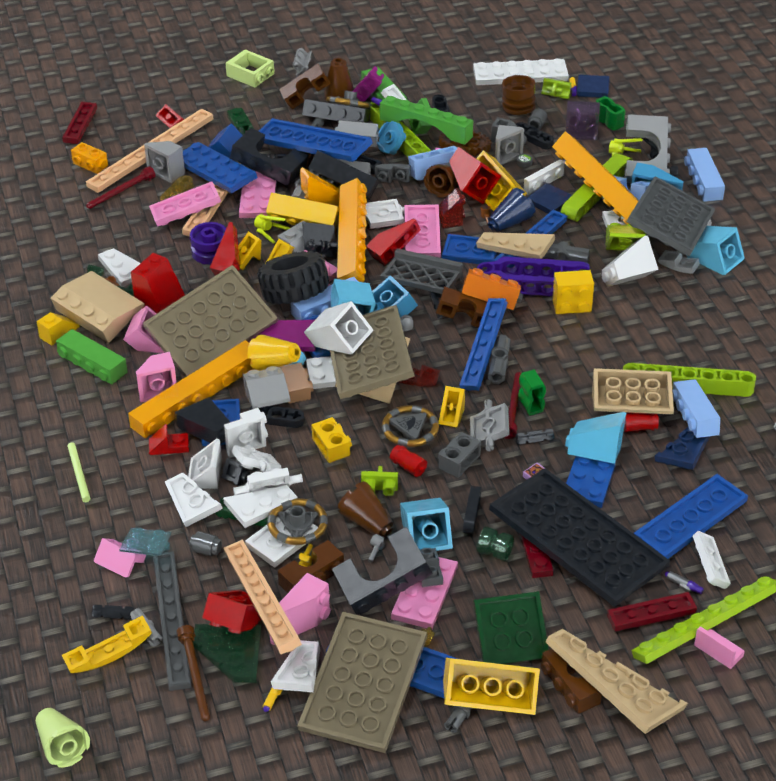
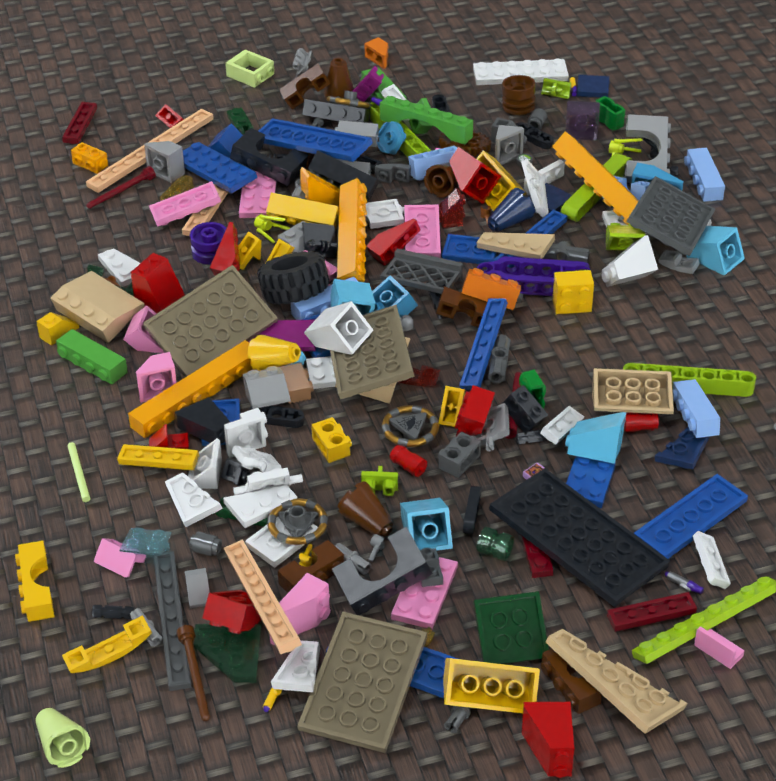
none -> yellow arch [15,541,54,622]
none -> yellow plate [117,444,199,470]
none -> light grey slope [185,568,210,609]
none -> light grey axle [335,543,372,575]
none -> orange slope [364,37,389,69]
none -> red slope [454,385,495,436]
none -> black brick [502,385,548,434]
none -> white wing [521,159,549,218]
none -> red slope [522,702,575,778]
none -> white plate [540,406,584,445]

